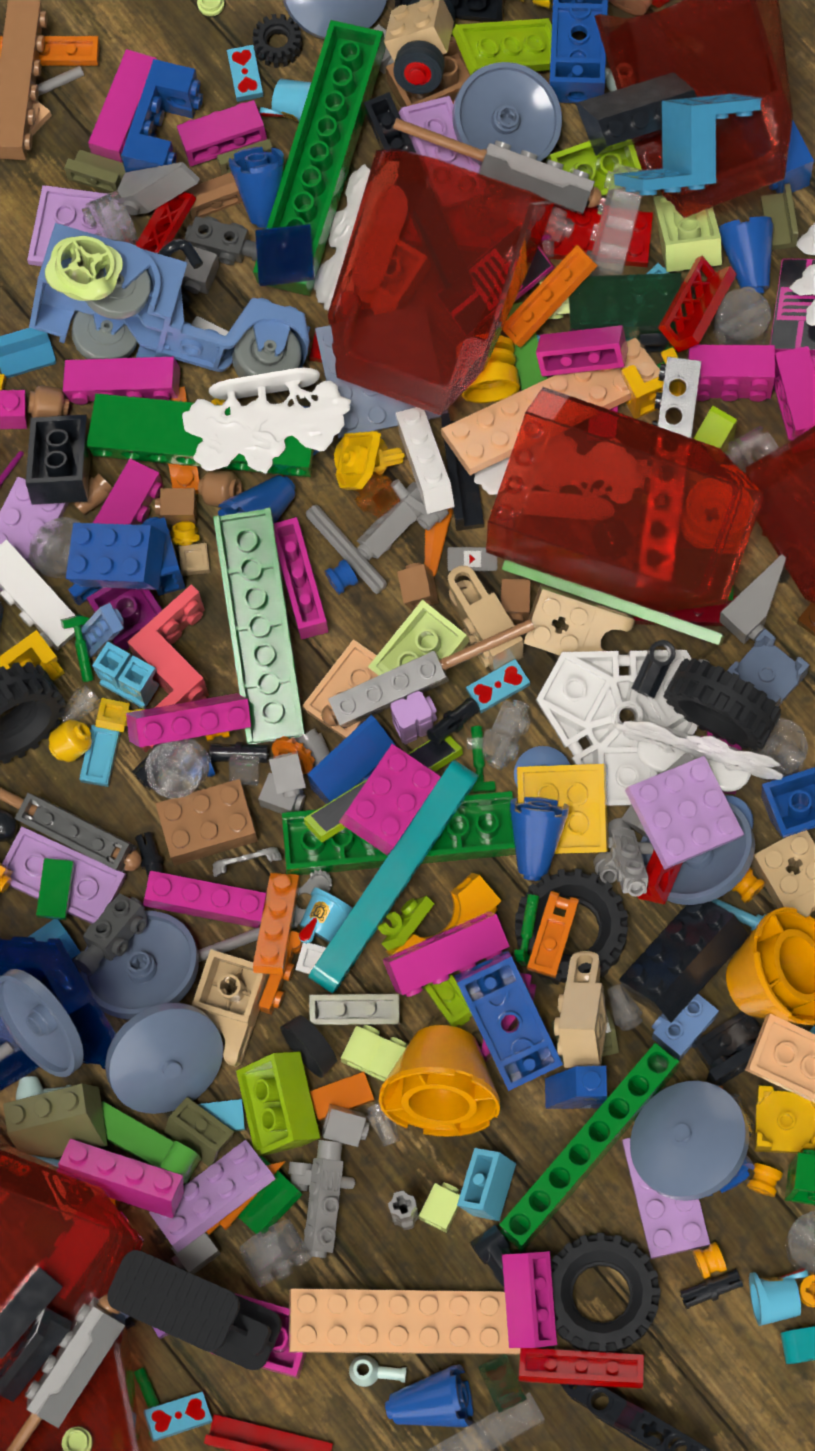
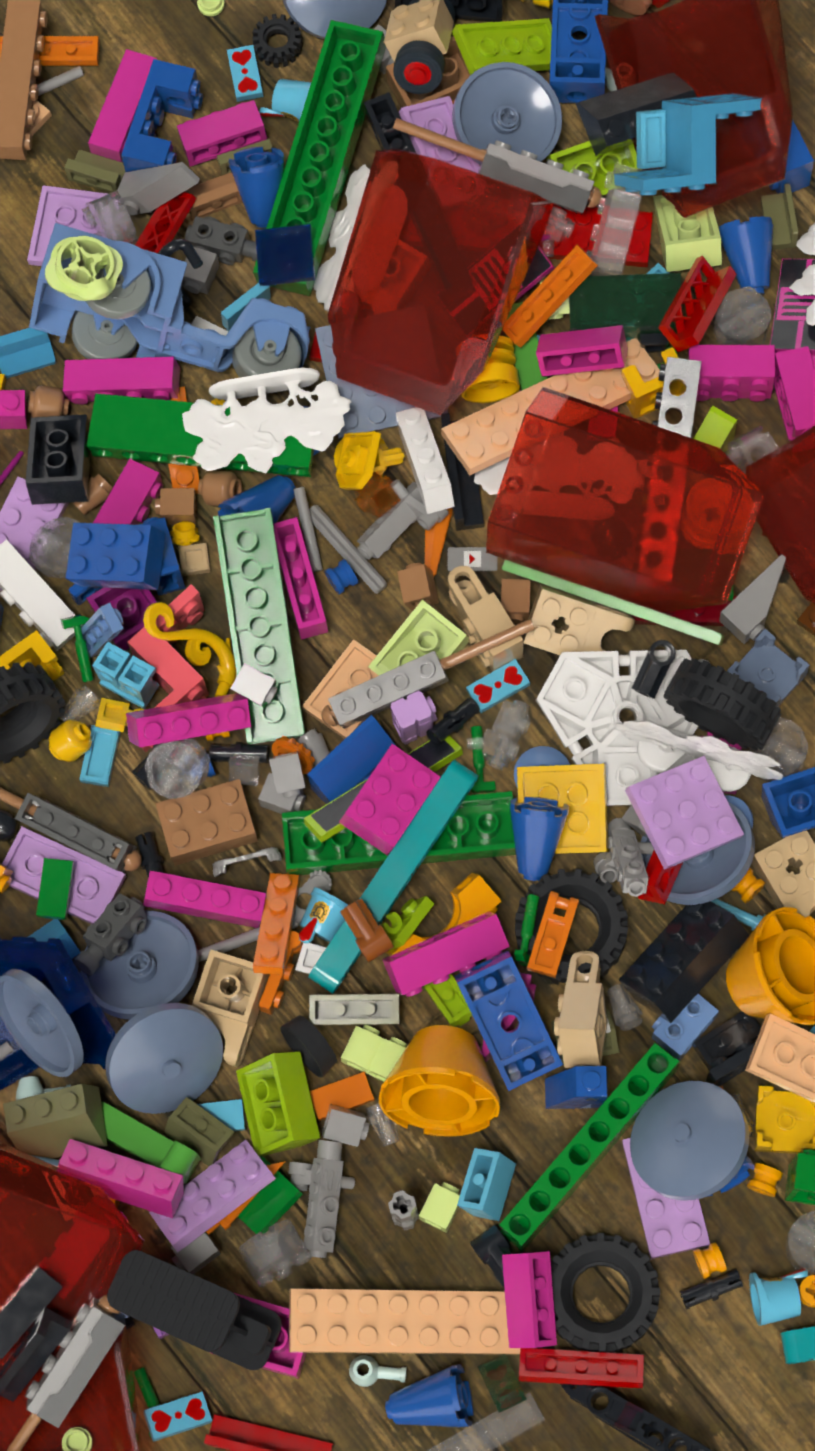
none -> yellow plant [143,602,236,697]
none -> medium azure tile [221,280,271,331]
none -> brick [230,663,278,707]
none -> light grey bar [293,487,323,572]
none -> dark orange piece [340,898,394,963]
none -> medium azure tile [636,109,666,169]

